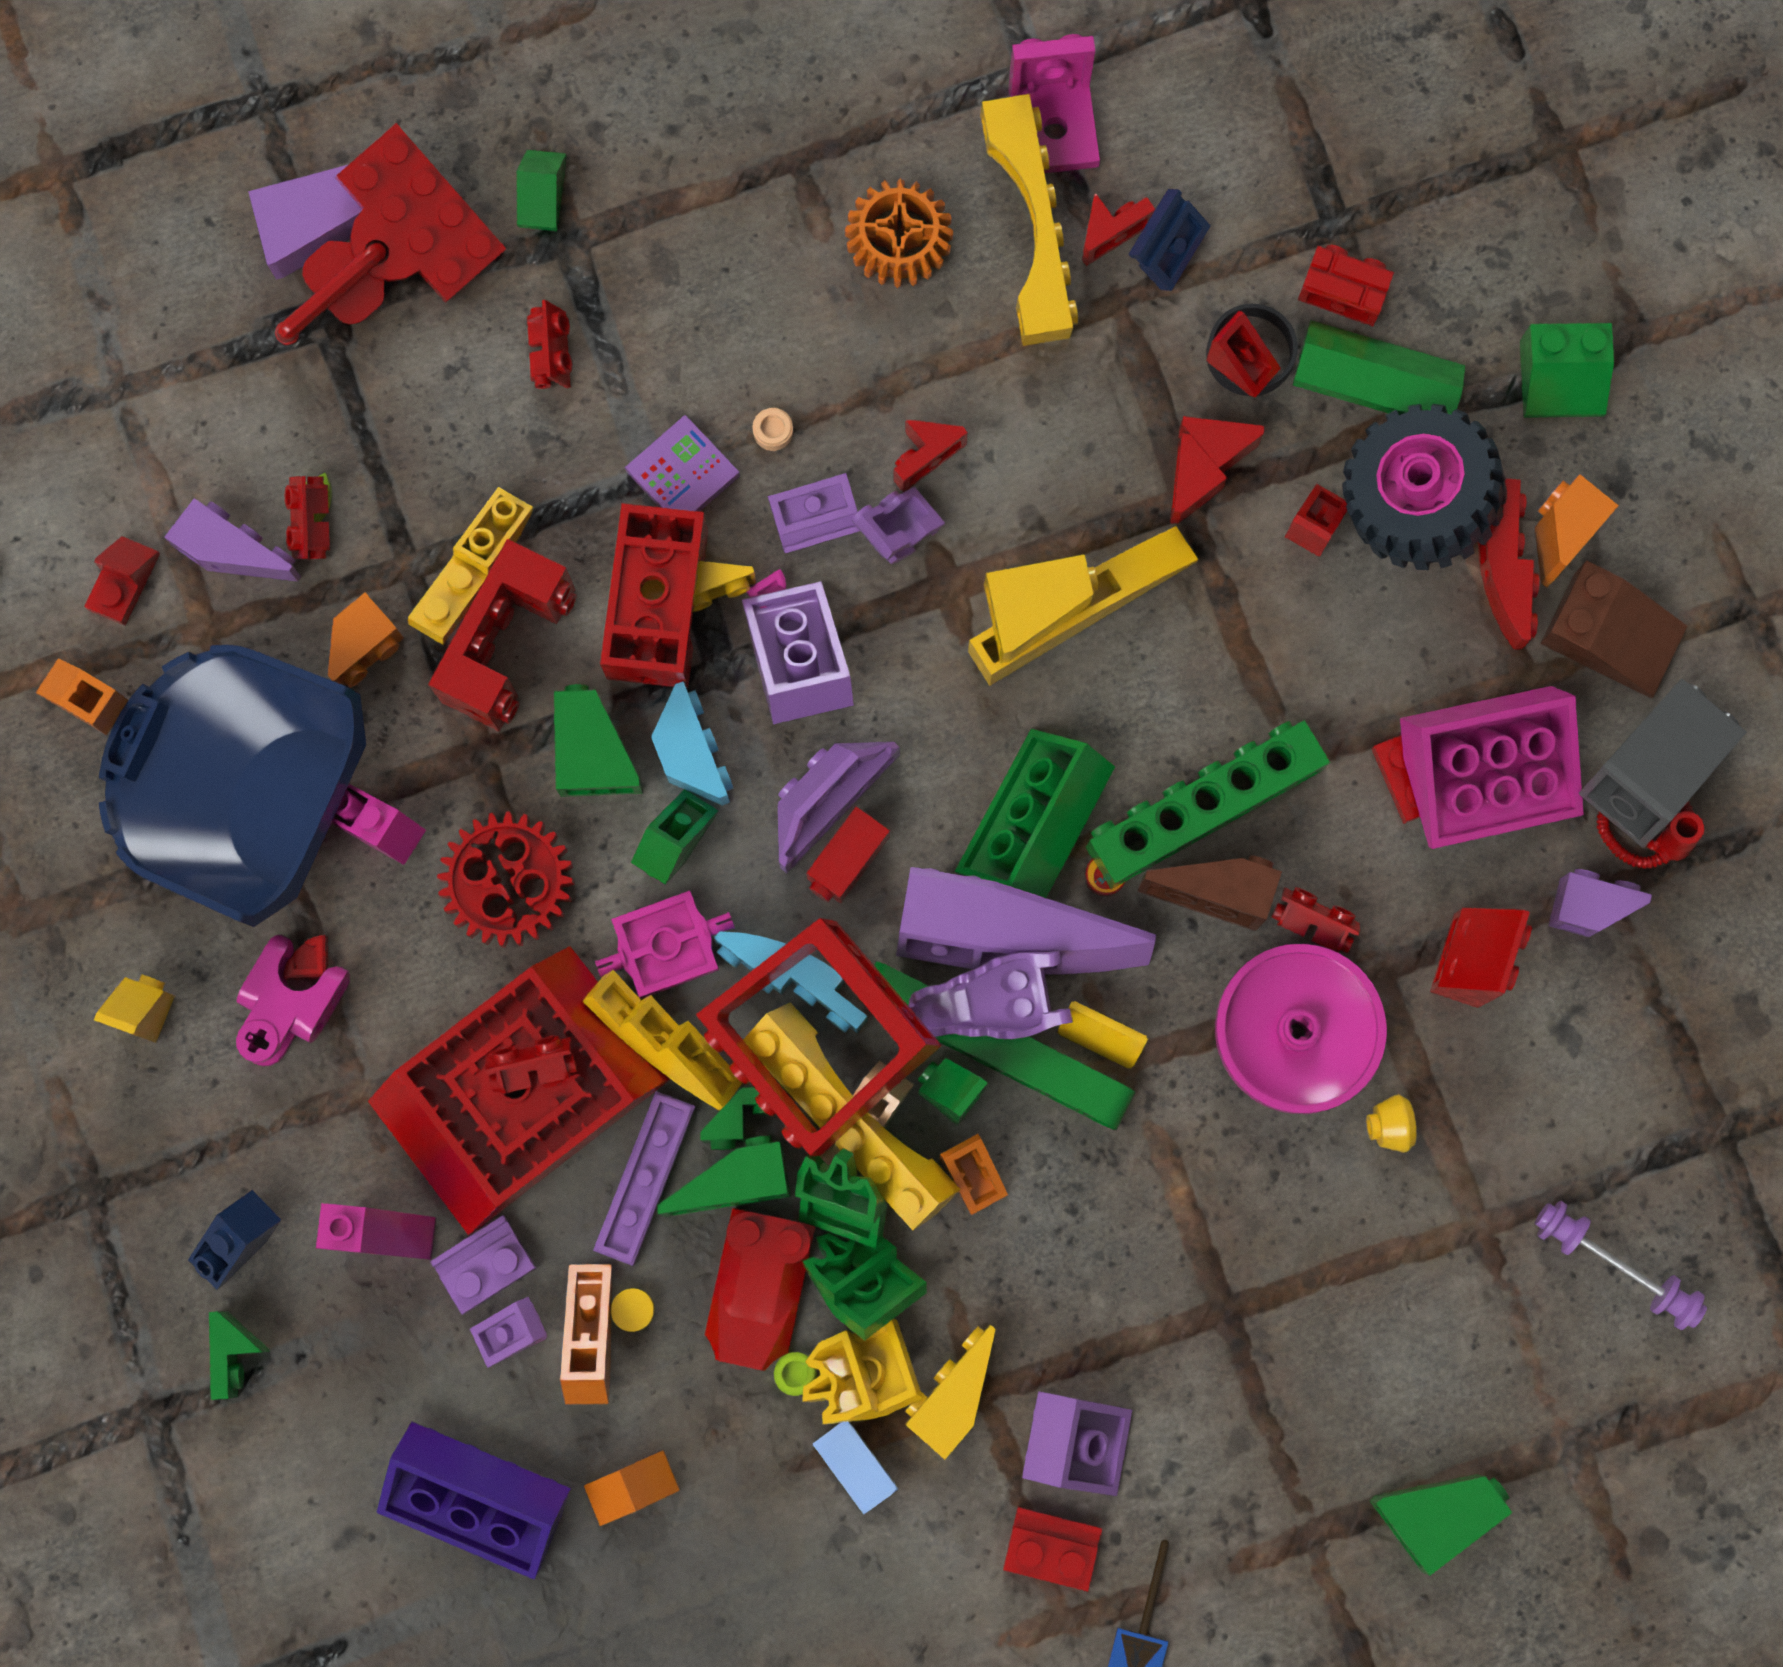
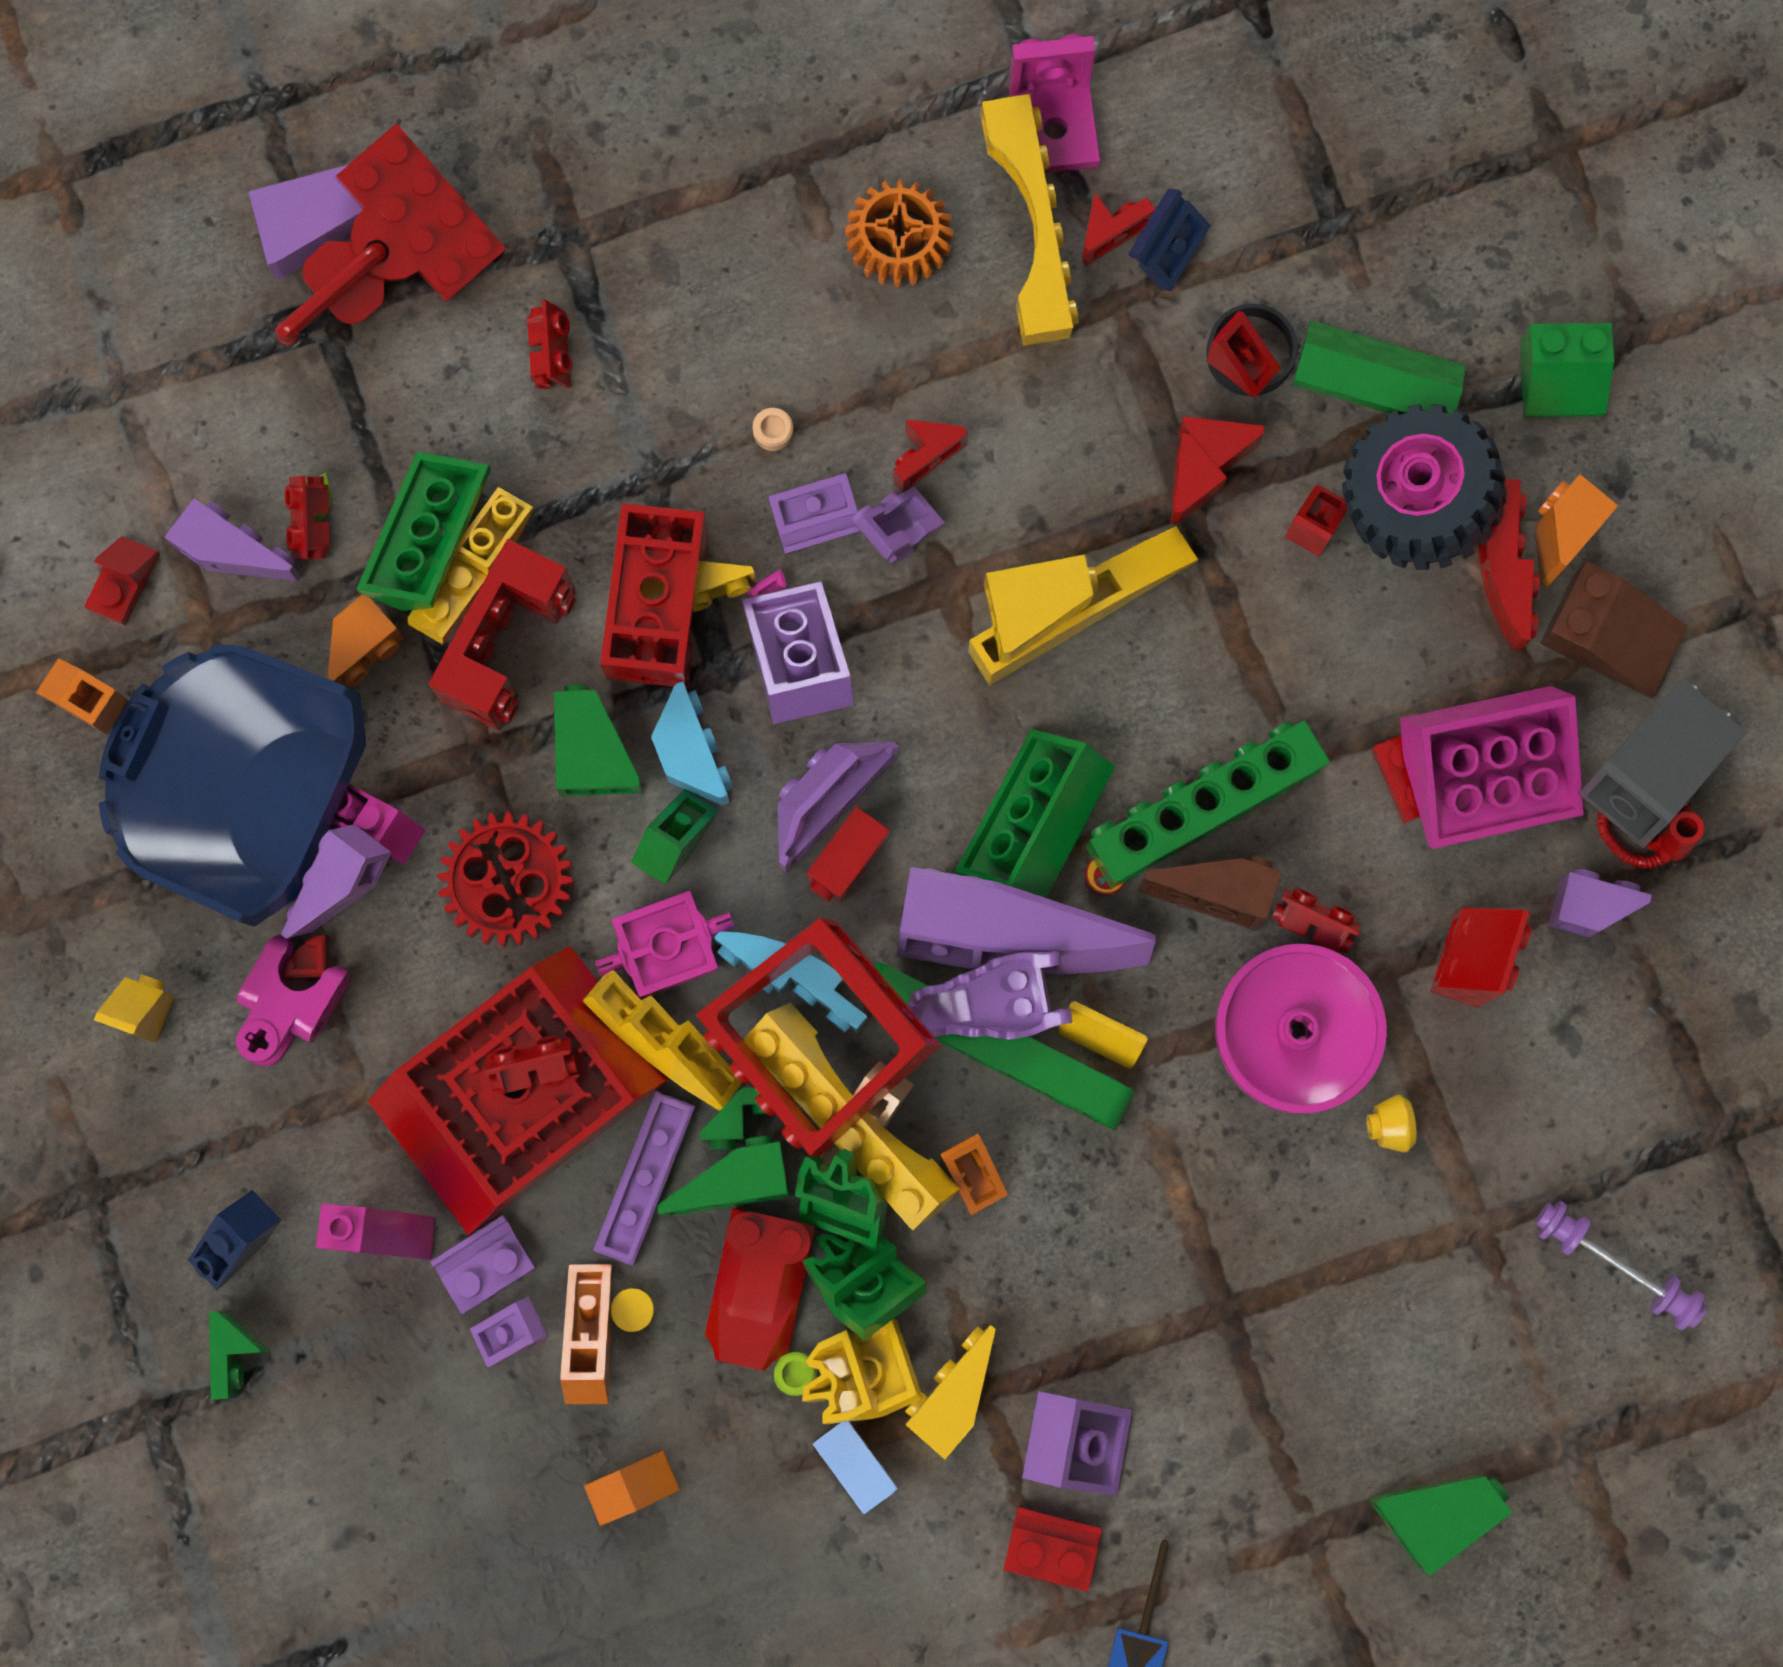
dark purple slope [376,1422,571,1580] -> none
green slope [516,150,567,231] -> none
medium lavender tile [625,415,740,512] -> none
green slope [917,1058,988,1126] -> none
red brick [1298,245,1394,327] -> none
none -> medium lavender slope [281,824,391,939]
none -> green slope [356,451,491,611]

